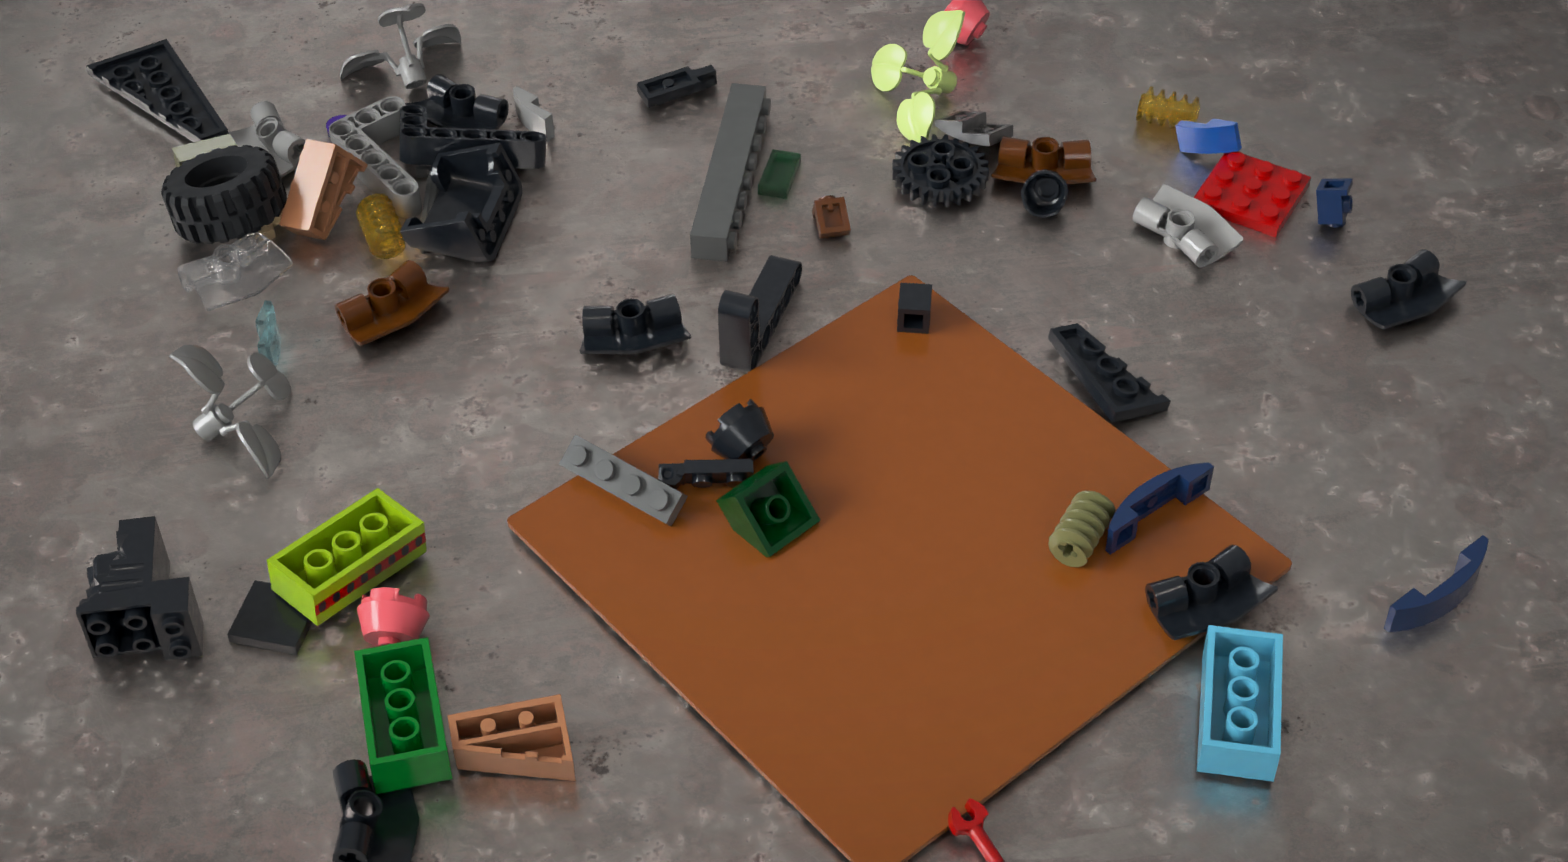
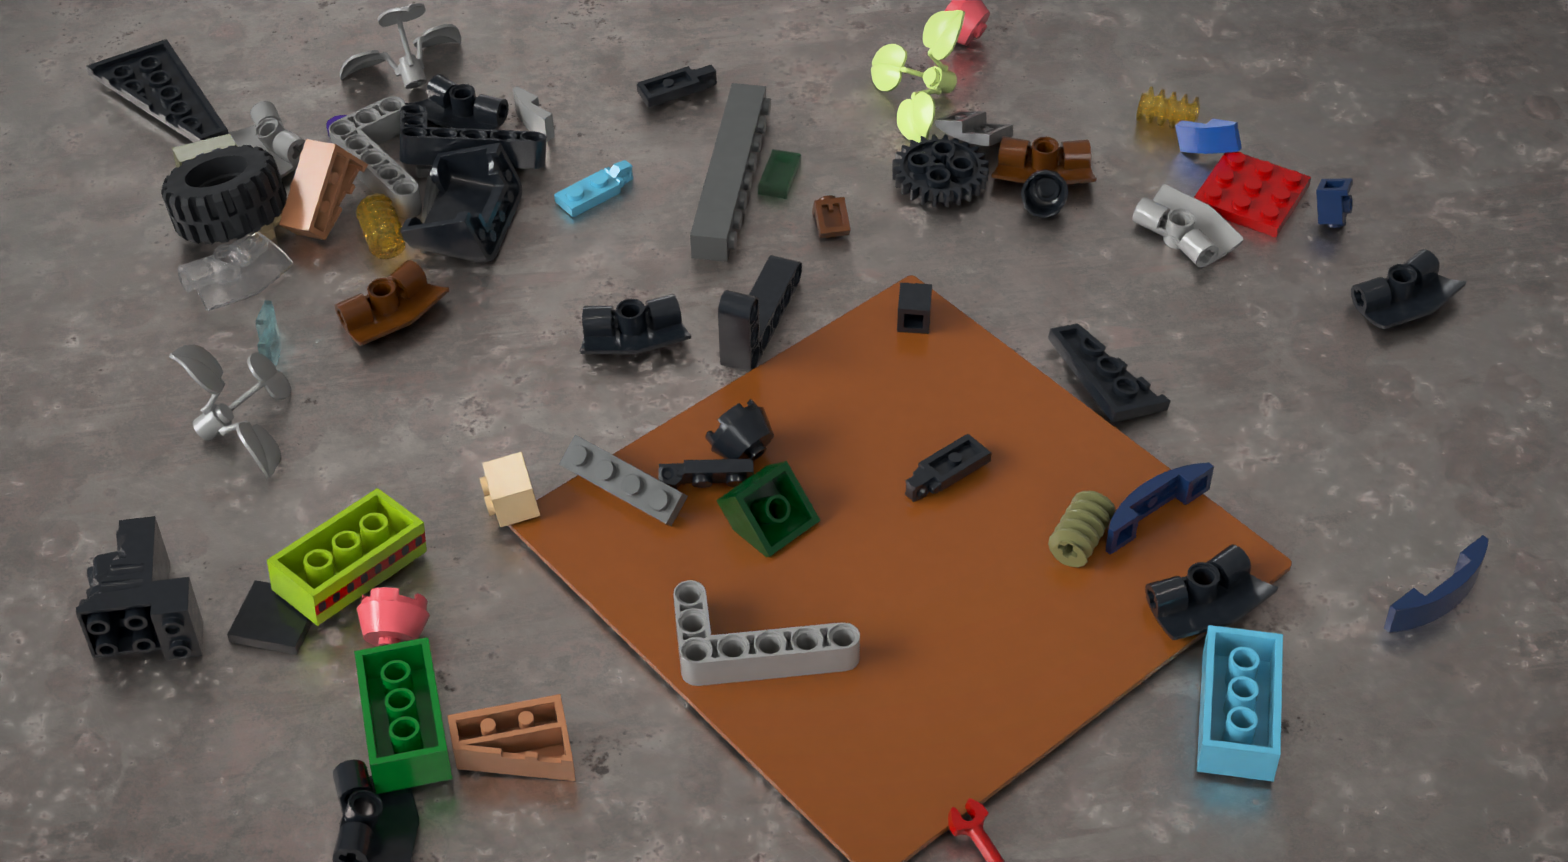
none -> tan brick [479,451,540,528]
none -> medium azure hinge [554,160,633,217]
none -> light grey beam [673,580,860,686]
none -> black hinge [905,434,992,502]

